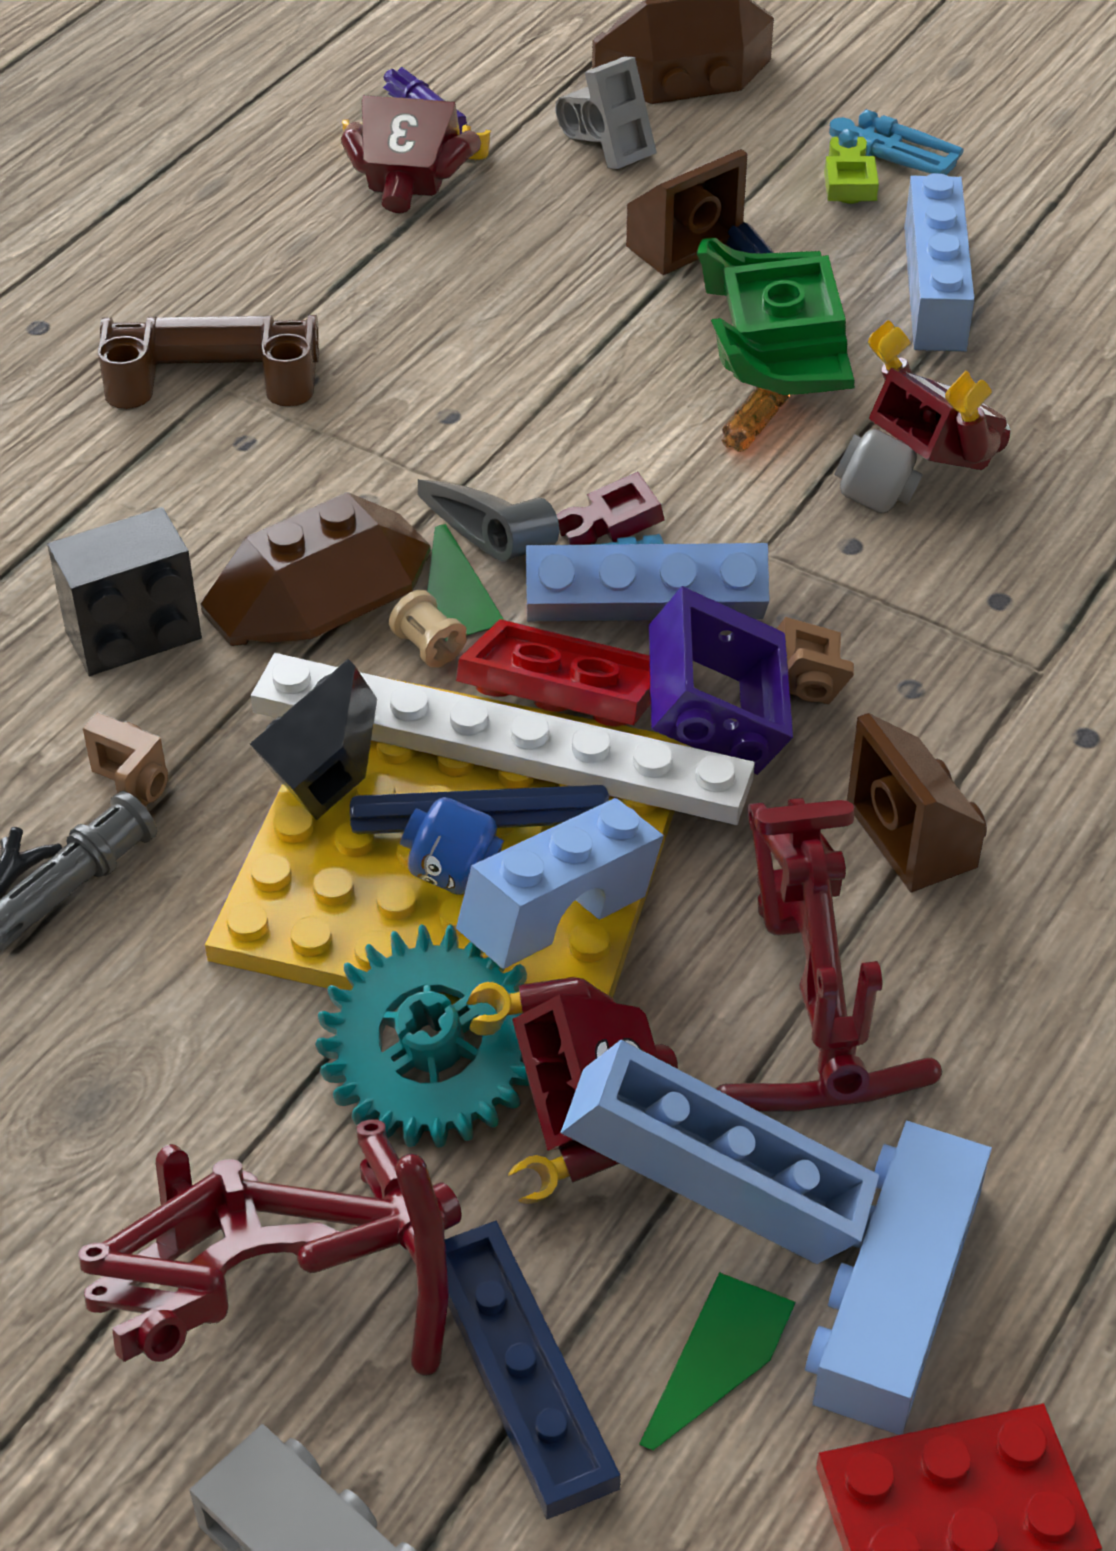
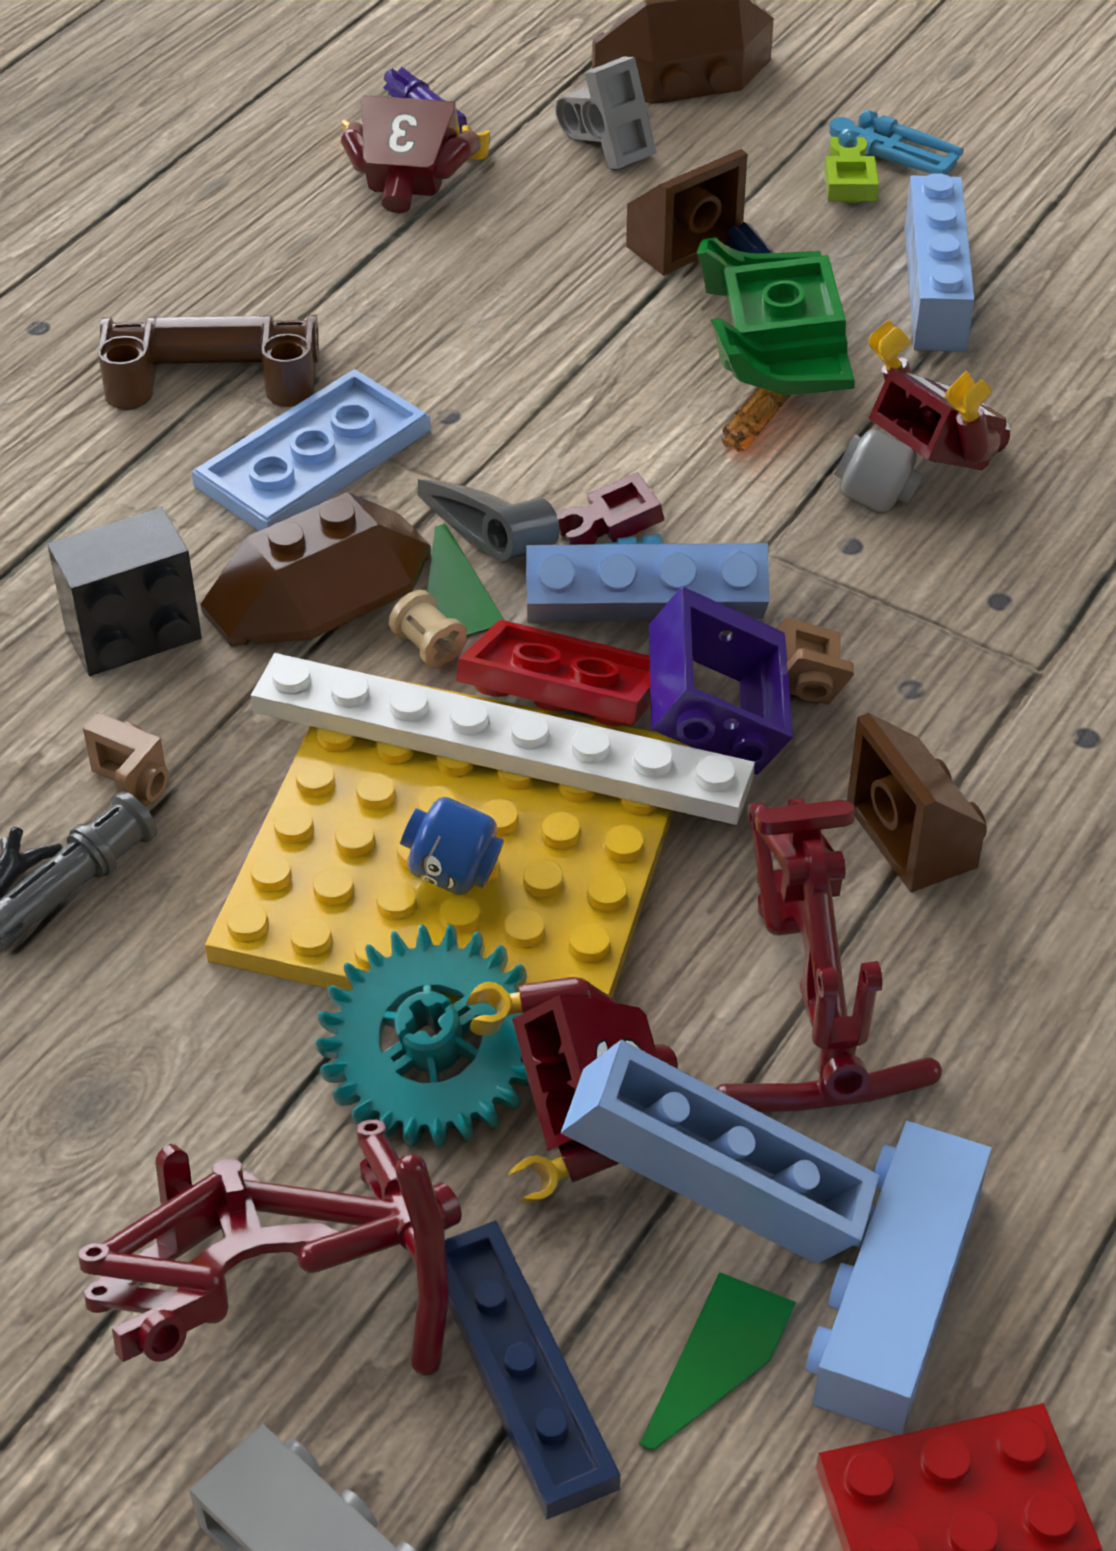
black slope [250,659,377,820] -> none
dark blue axle [350,785,609,834] -> none
light blue arch [456,798,664,969] -> none
none -> light blue tile [192,369,431,531]

